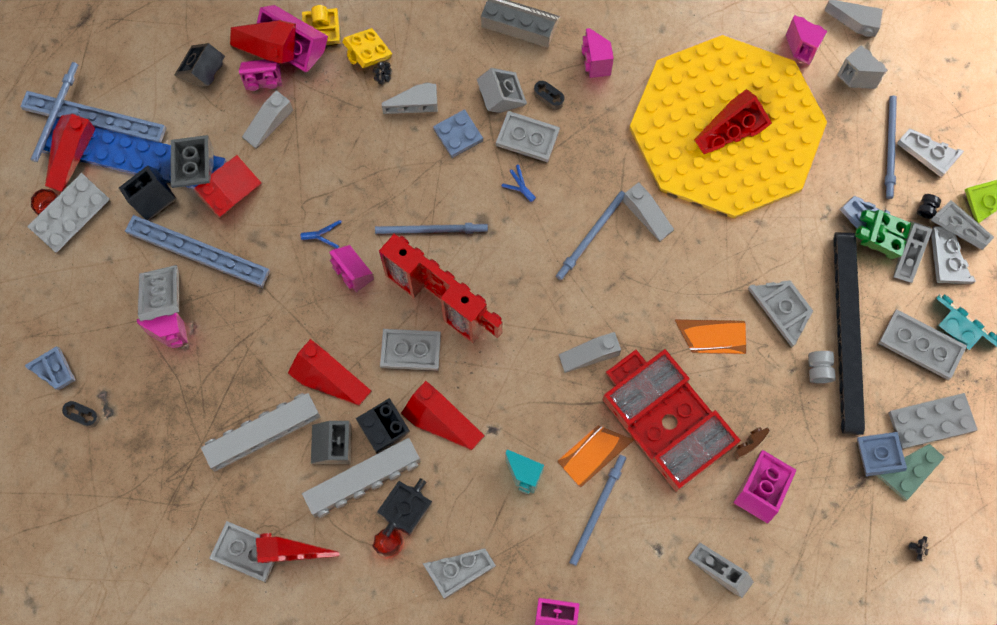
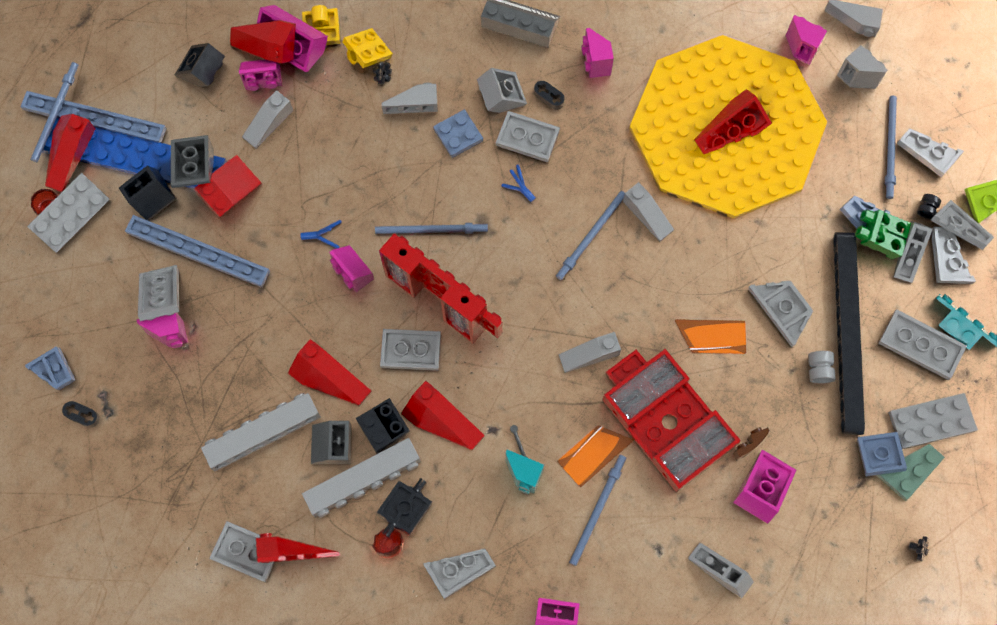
none -> dark grey hinge [510,425,528,458]

